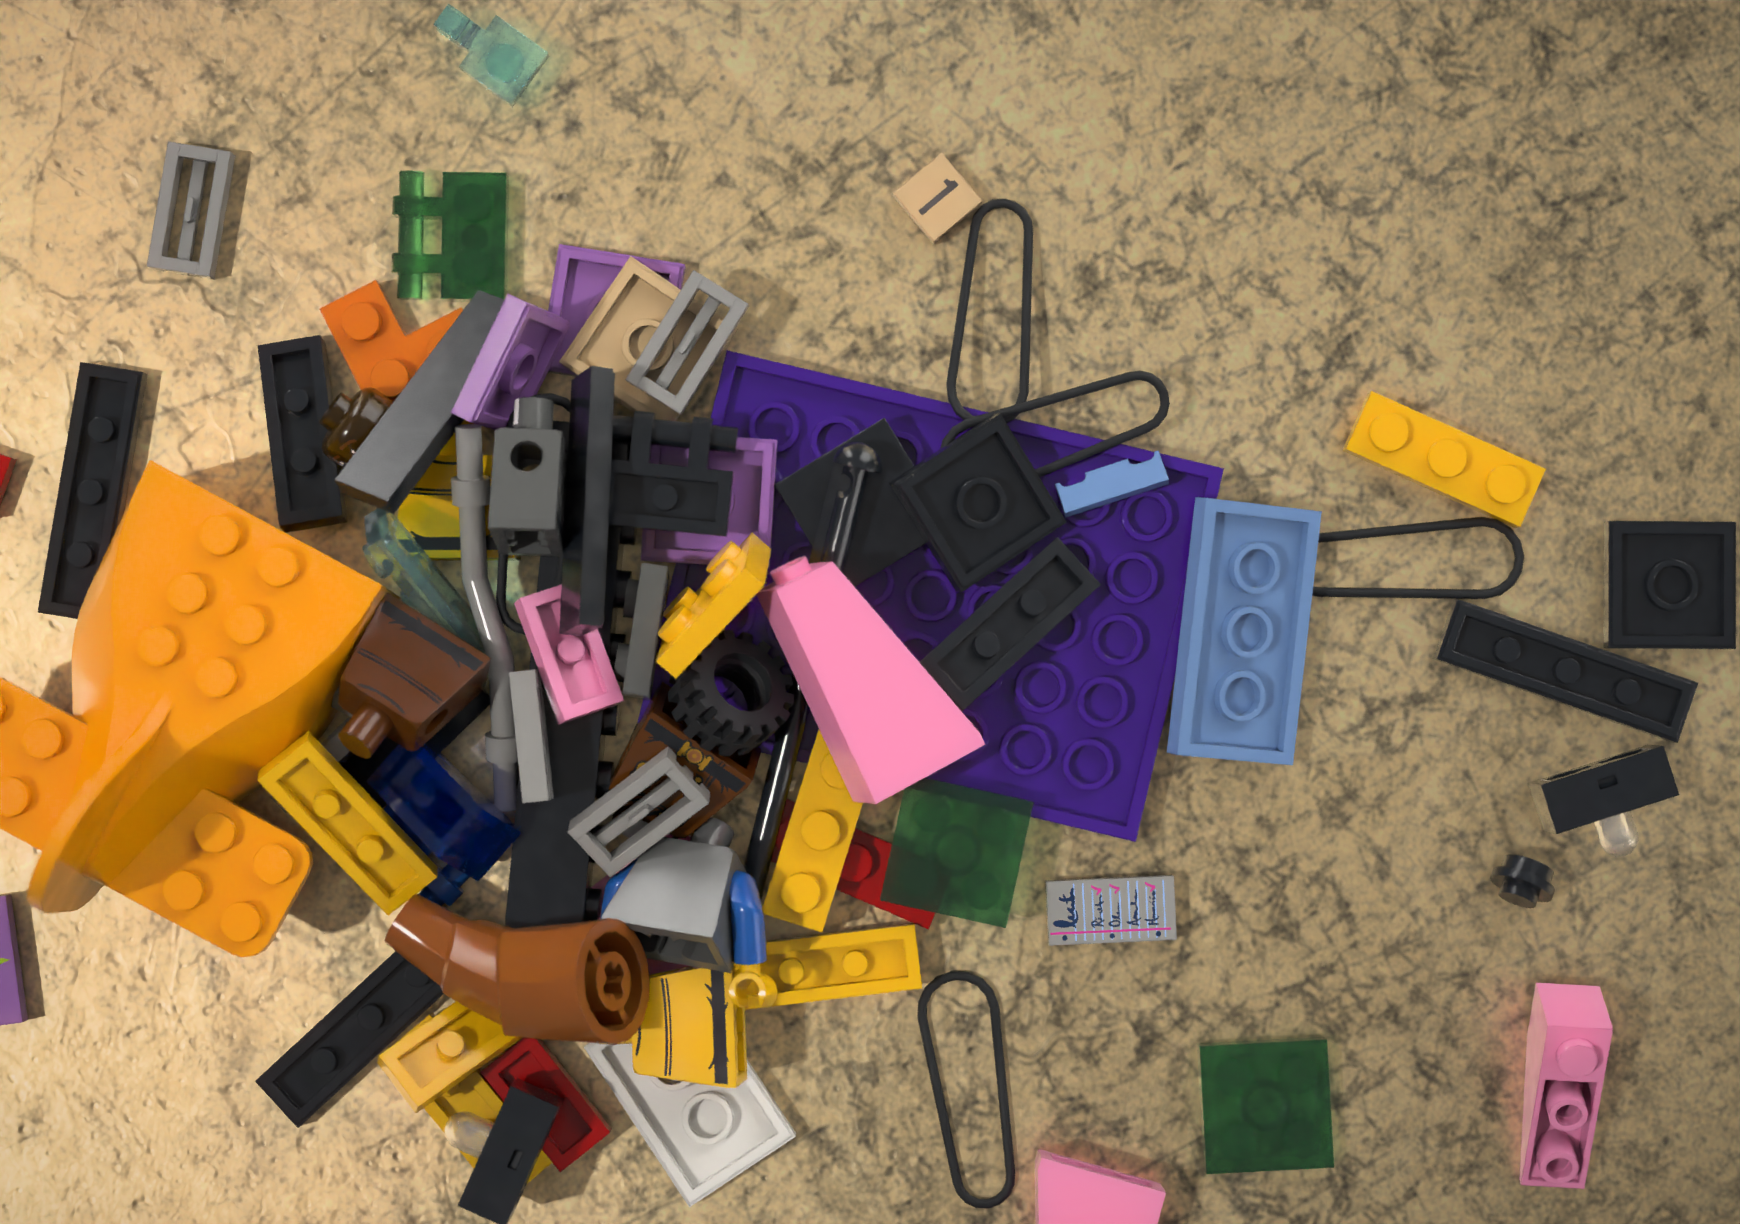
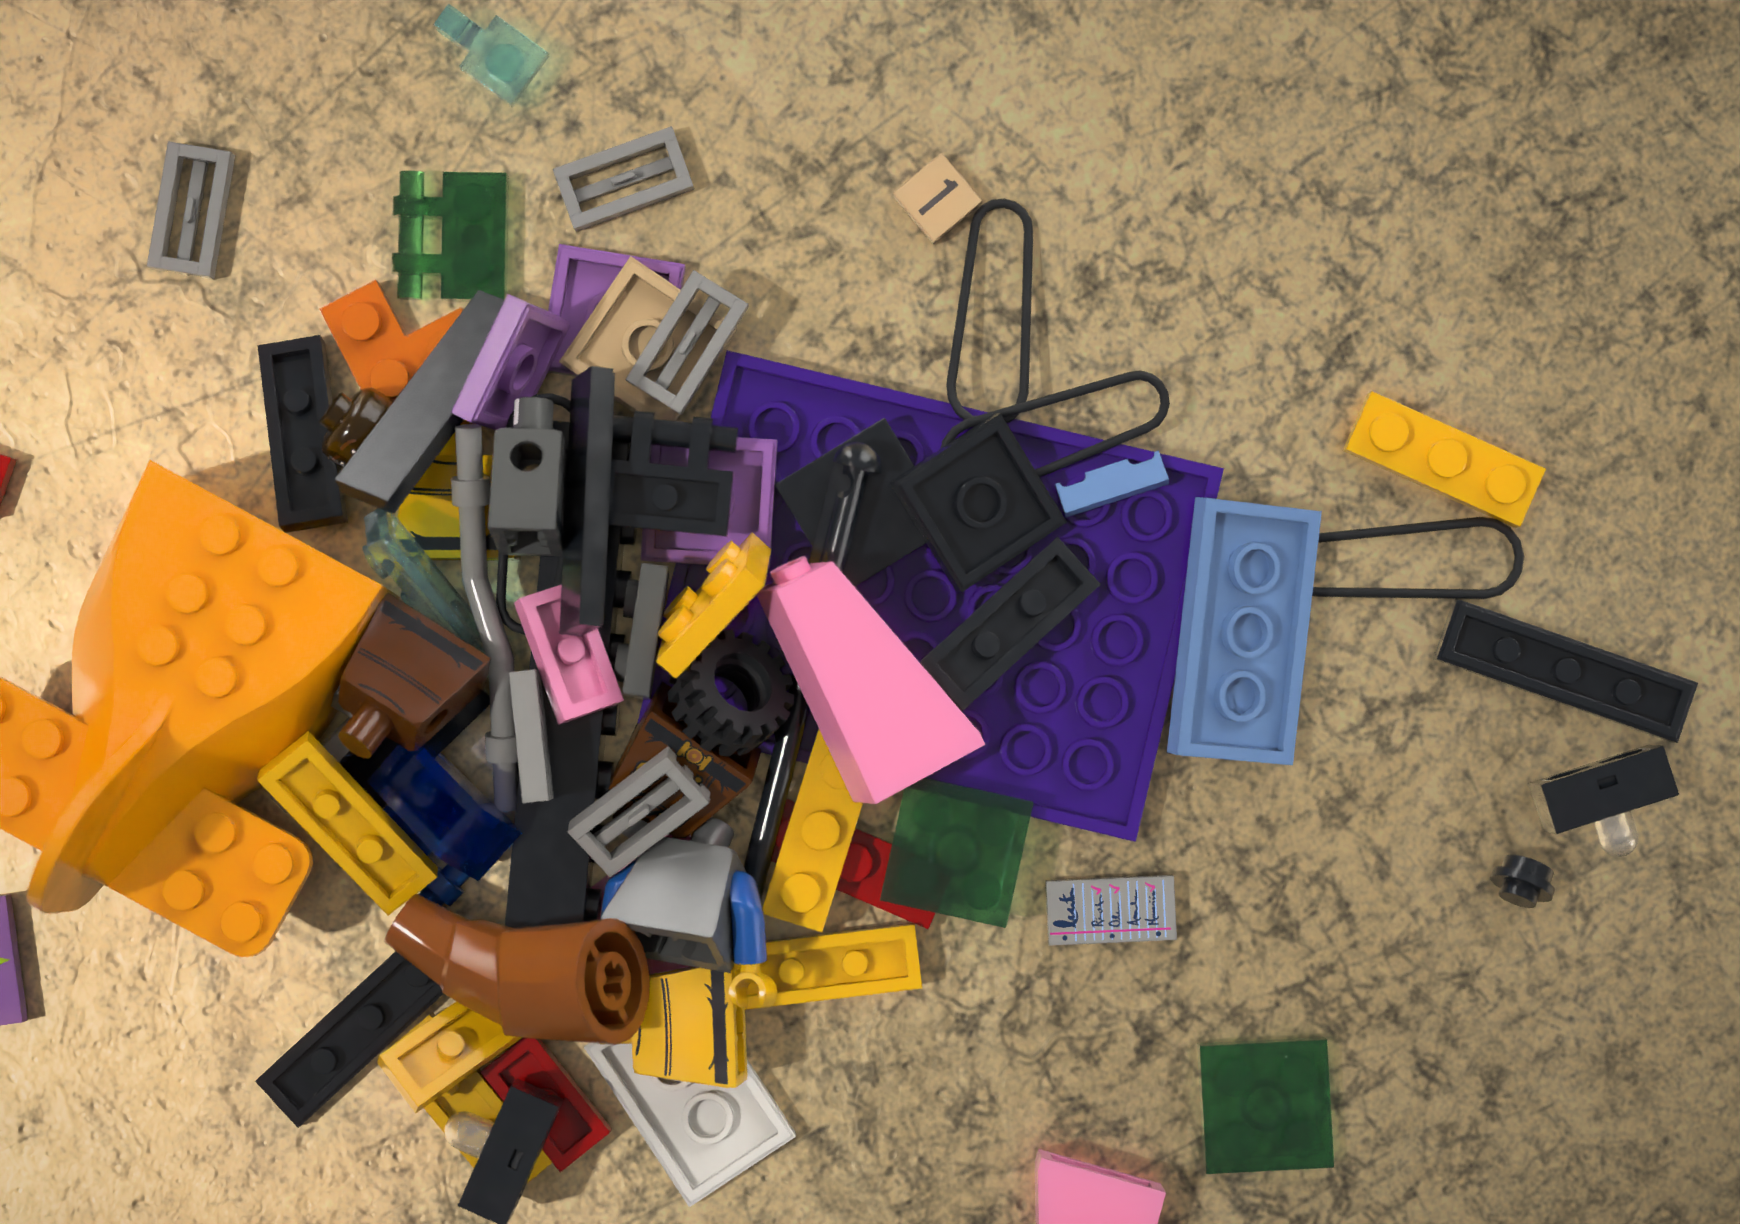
black tile [37,362,148,619] -> none
black piece [917,971,1015,1209] -> none
bright pink slope [1519,983,1613,1189] -> none
black tile [1604,521,1736,649] -> none
none -> light grey tile [553,126,694,232]

